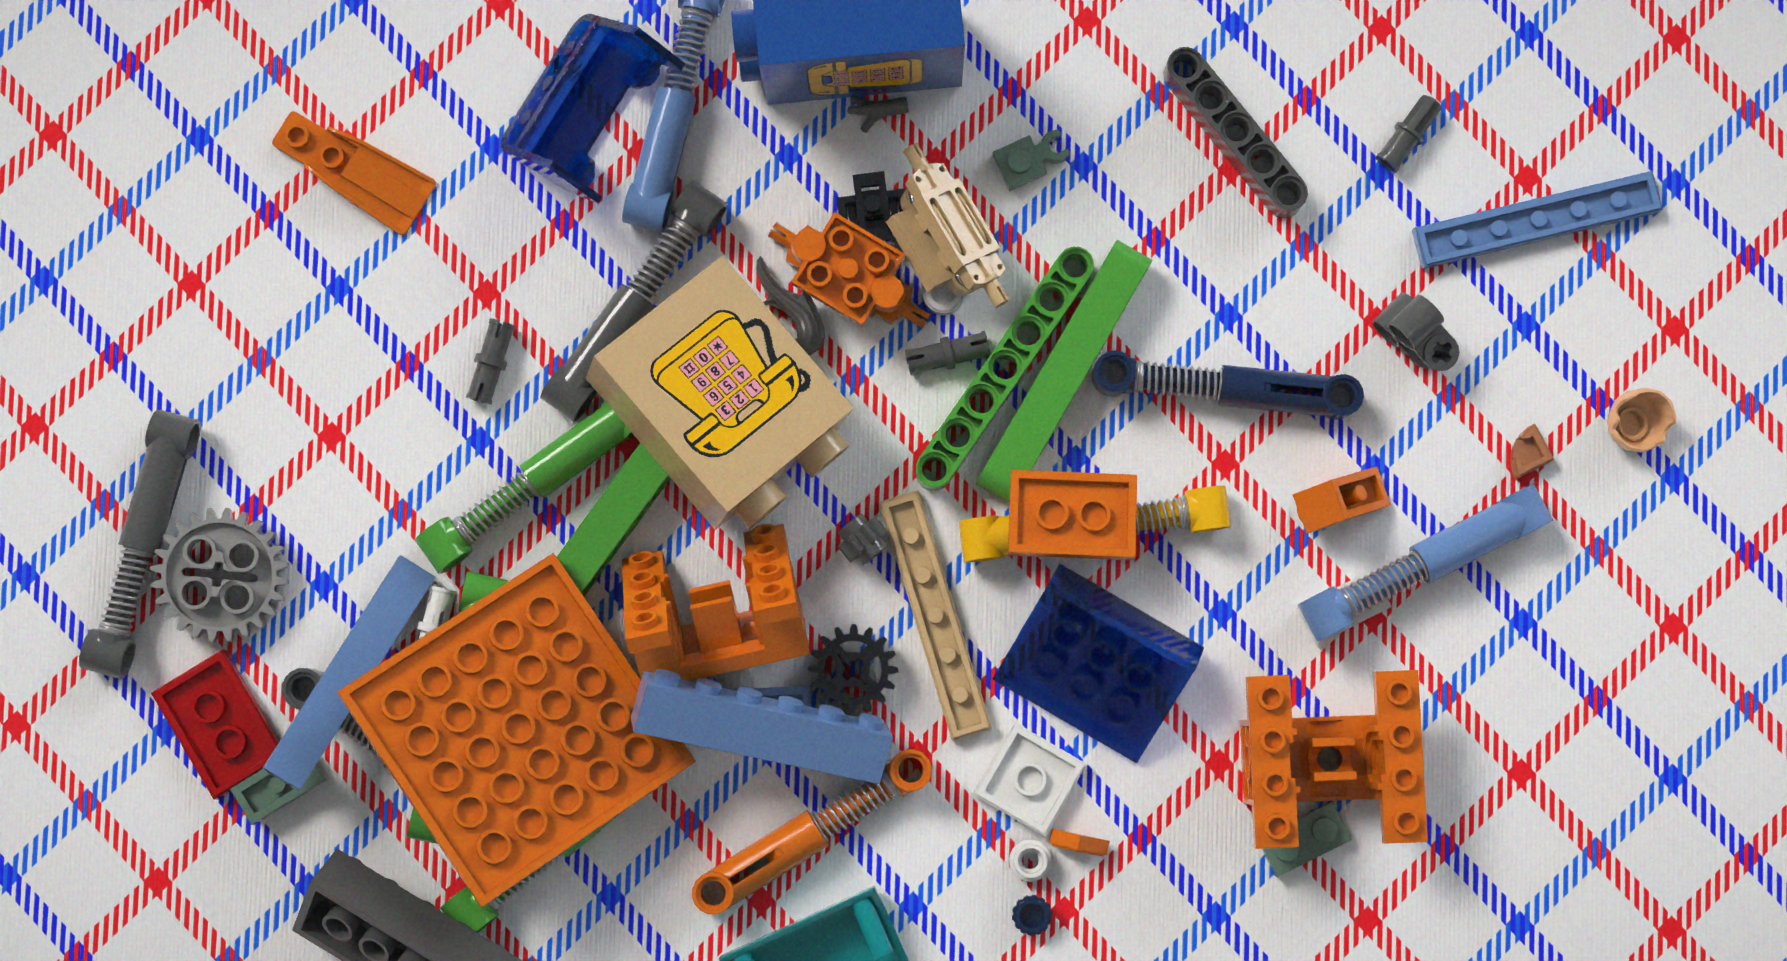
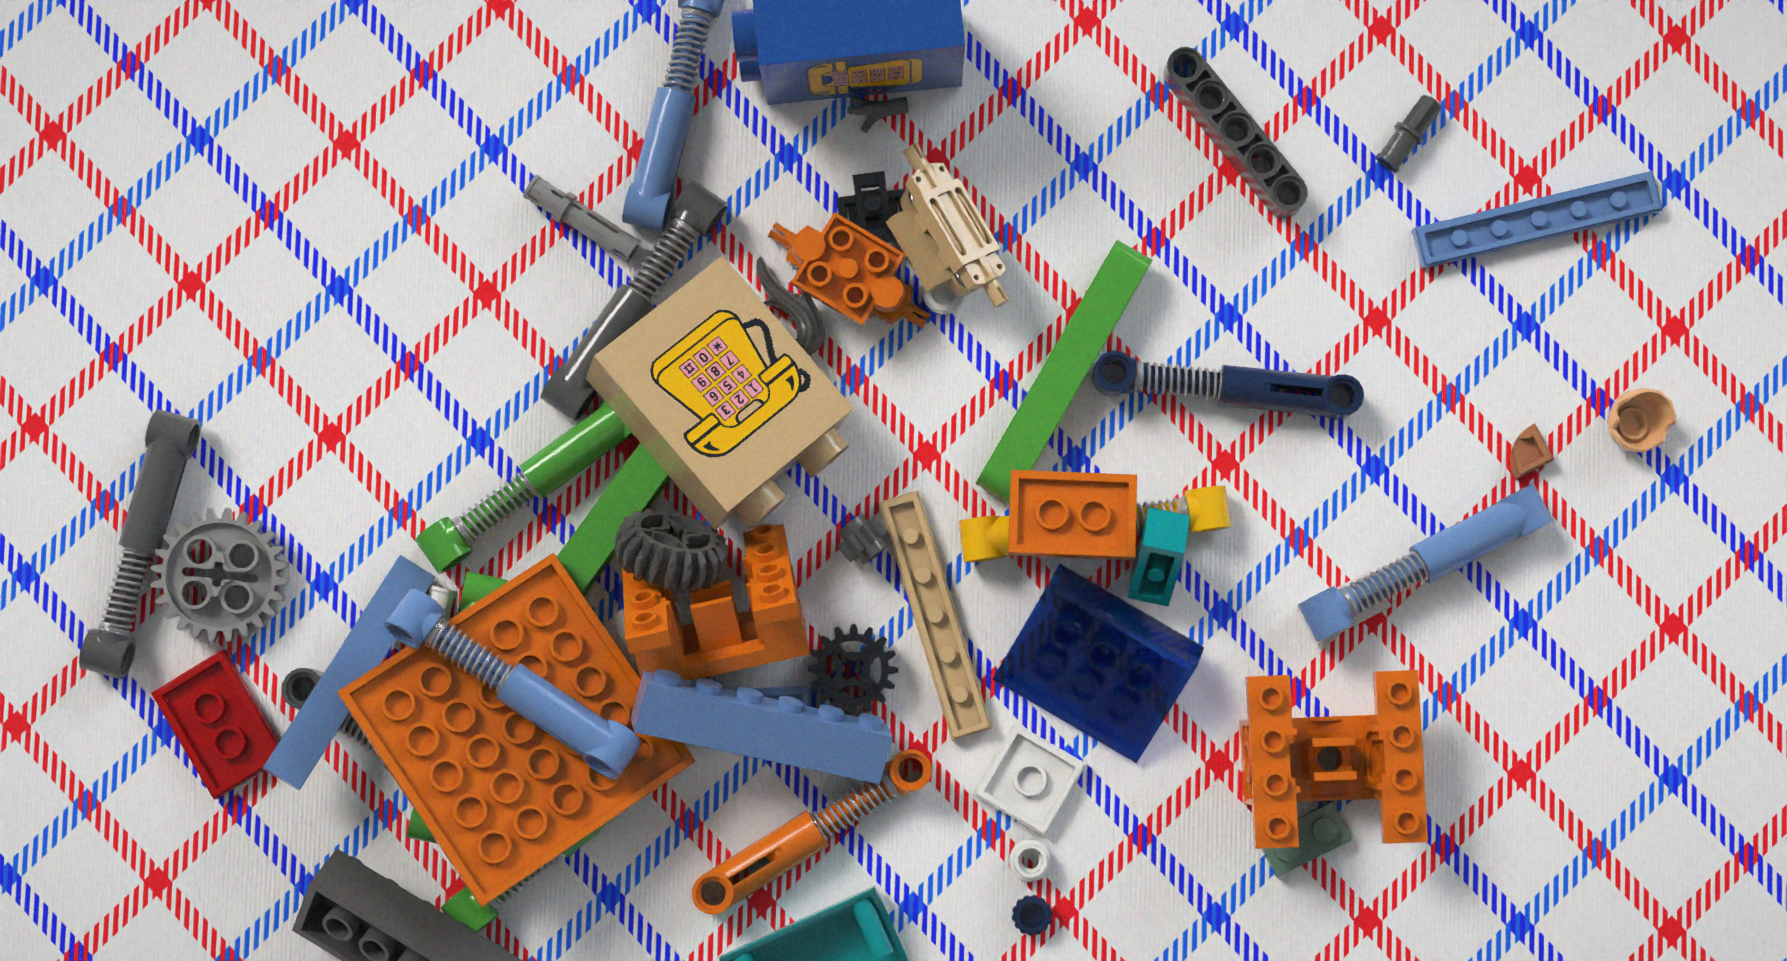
sand green plate [230,764,327,825] -> none
orange piece [272,111,436,236] -> none
dark grey pin [466,318,515,405] -> none
clear blue windscreen [501,14,685,203] -> none
dark grey pin [905,331,991,376] -> none
bright green beam [916,247,1094,491] -> none
sand green plate [992,130,1070,191] -> none
orange tile [1049,829,1110,857] -> none
orange slope [1292,466,1391,534] -> none
dark grey piece [1372,292,1460,371] -> none
none -> medium blue piece [384,589,641,780]
none -> light grey pin [523,175,641,263]
none -> dark grey gear [614,509,728,592]
none -> teal brick [1128,507,1190,607]

